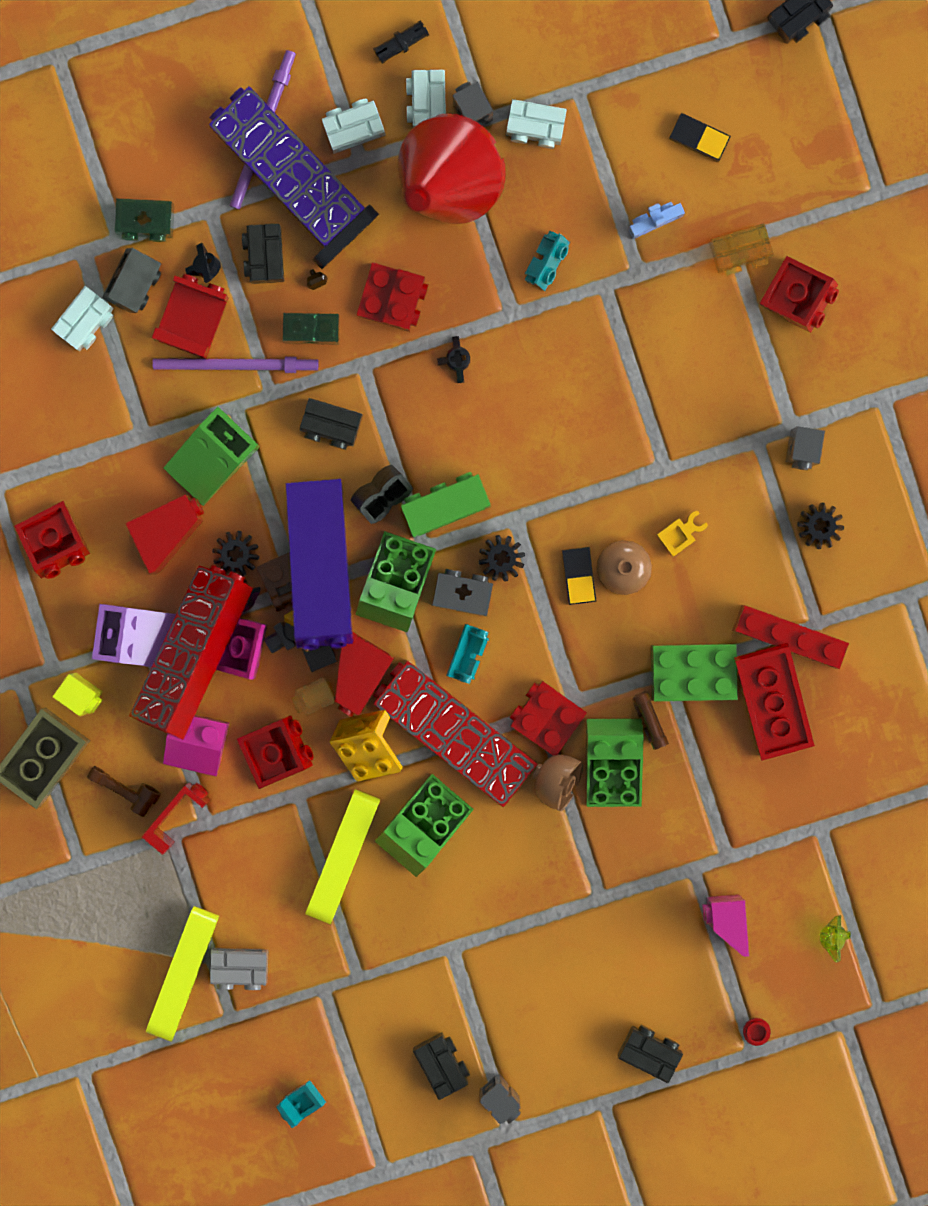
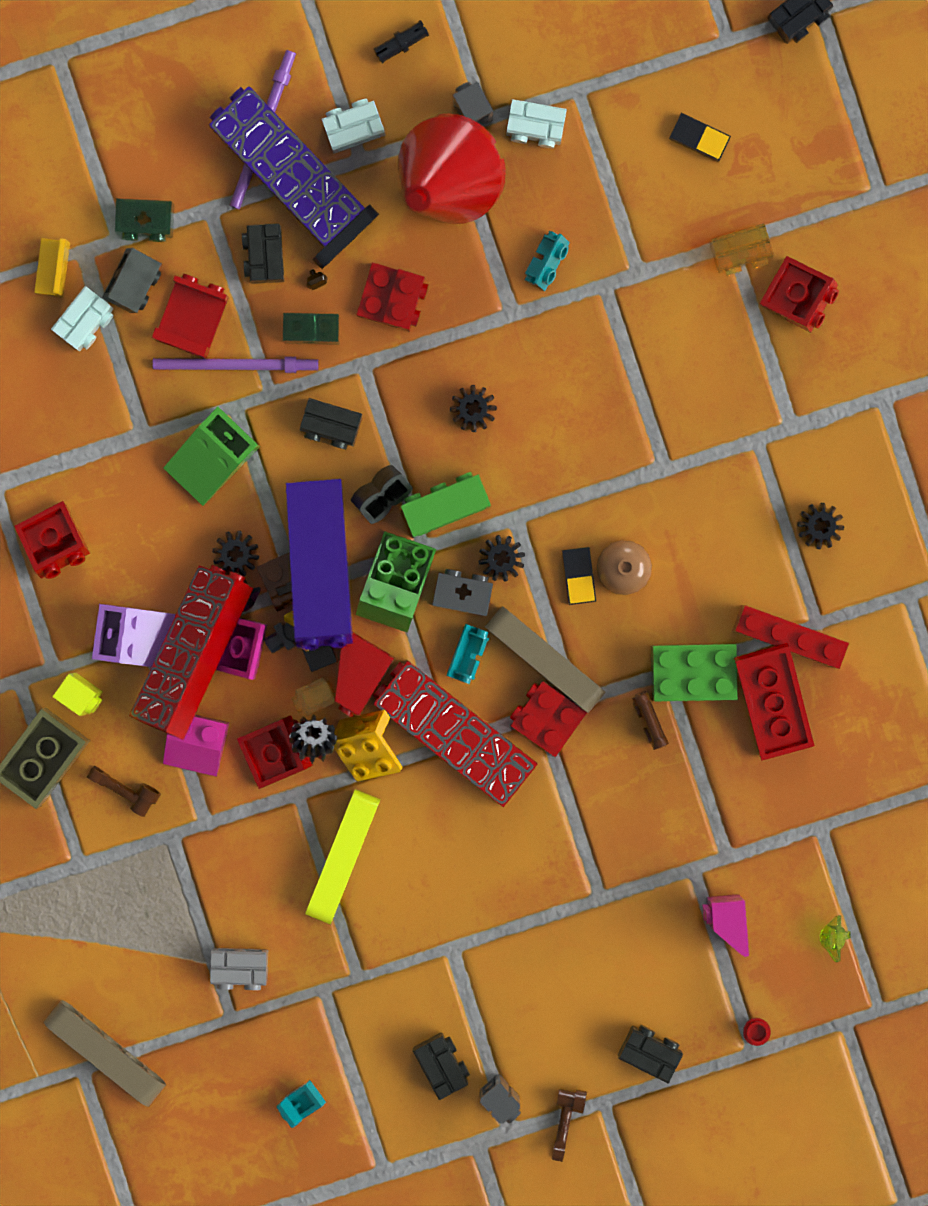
red slope [125,494,204,574] -> none
red panel [142,782,211,855] -> none
neon yellow beam [146,906,219,1042] -> none
black piece [185,243,221,283] -> none
bright green slope [374,774,474,877] -> none
light aqua brick [406,70,446,128] -> none
black piece [437,336,470,383] -> none
medium nougat cylinder [533,755,583,811] -> none
bright green slope [586,719,644,807] -> none
light blue plate [628,202,685,239] -> none
yellow plate [657,511,708,557] -> none
dark grey brick [786,426,825,470] -> none
none -> yellow panel [34,238,70,297]
none -> dark tan beam [44,1000,166,1107]
none -> black gear [289,715,337,763]
none -> black gear [450,385,497,432]
none -> dark tan beam [485,606,606,713]
none -> reddish brown brick [552,1089,587,1162]

